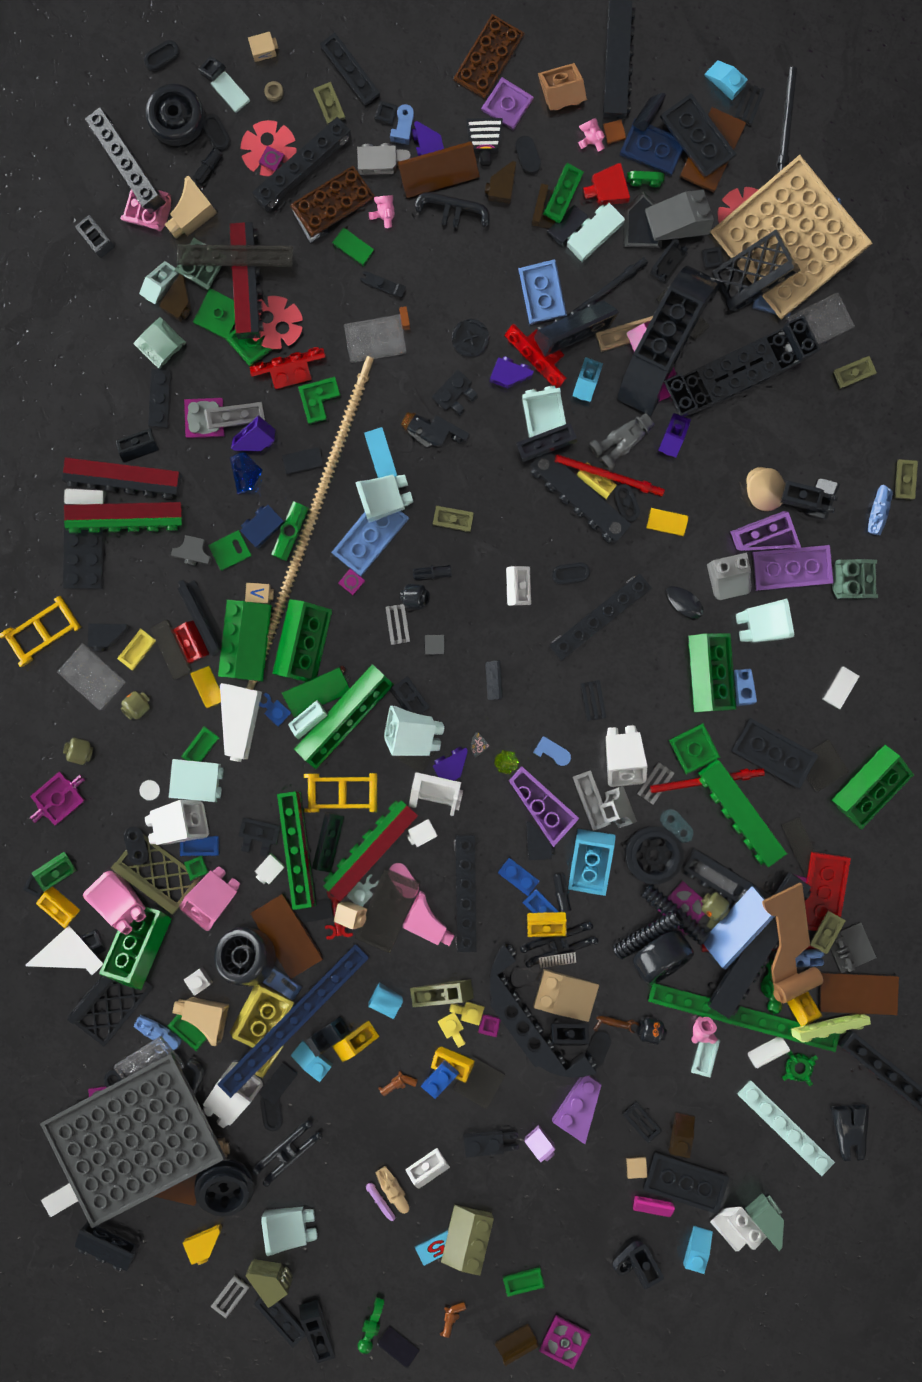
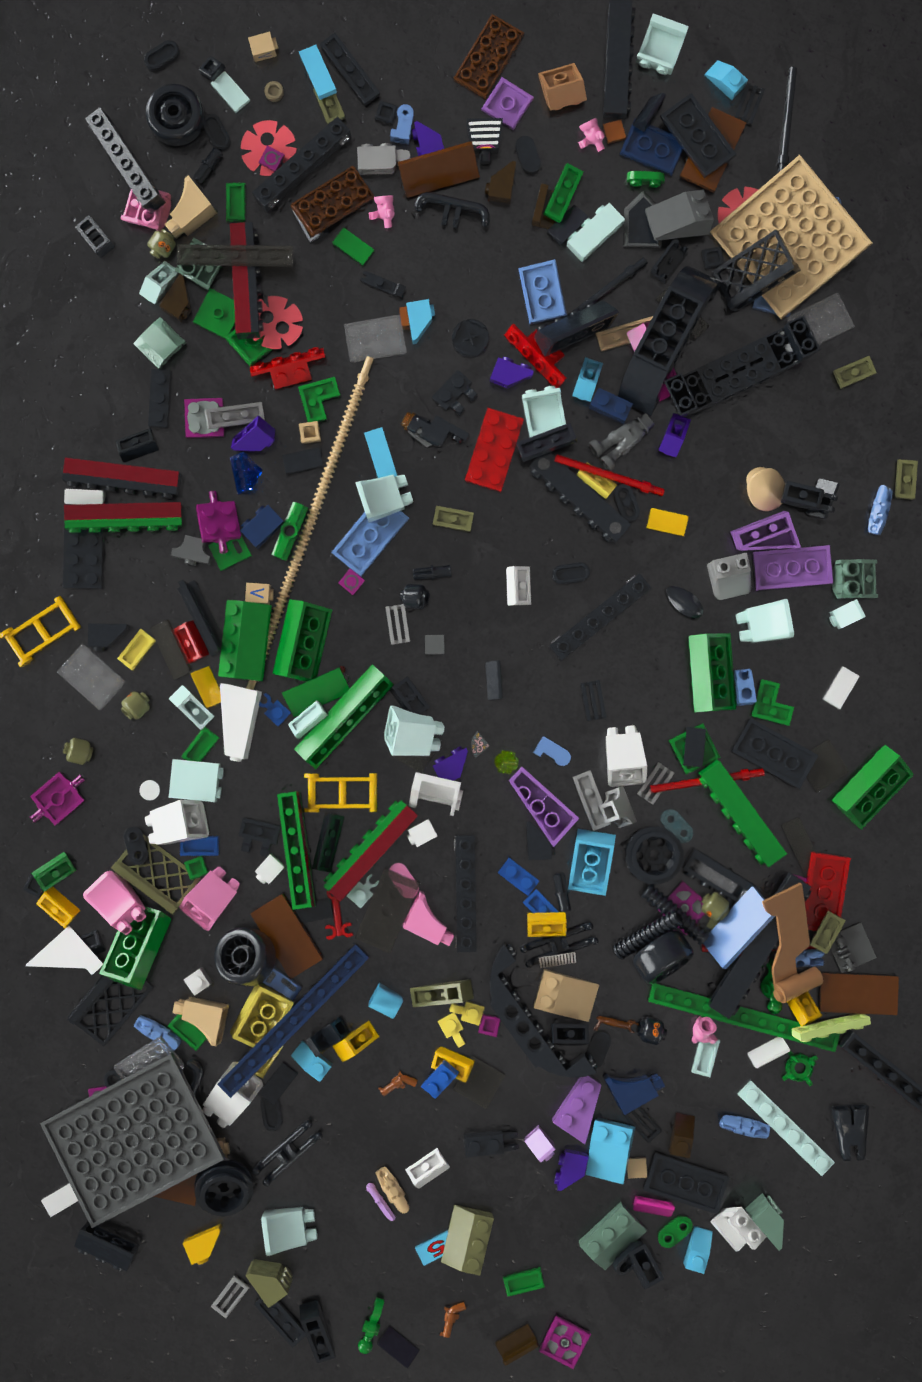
tan brick [334,901,367,930] -> none
red torso [583,163,630,206] -> none
none -> olive head [147,229,176,259]
none -> light aqua slope [169,685,214,730]
none -> magenta plate [196,491,241,554]
none -> green tile [226,183,246,222]
none -> medium azure tile [299,45,337,100]
none -> tan slope [299,421,321,444]
none -> medium azure slope [406,299,435,344]
none -> red plate [465,408,524,492]
none -> dark purple slope [554,1148,588,1191]
none -> sand green slope [579,1202,647,1270]
none -> medium azure slope [586,1118,636,1184]
none -> dark blue brick [589,387,633,424]
none -> dark blue hips [602,1073,666,1115]
none -> light aqua panel [636,14,689,75]
none -> green plate [658,1215,693,1248]
none -> black tile [683,727,706,767]
none -> medium blue hinge [719,1115,770,1139]
none -> green plate [751,679,794,726]
none -> light aqua slope [829,599,866,629]

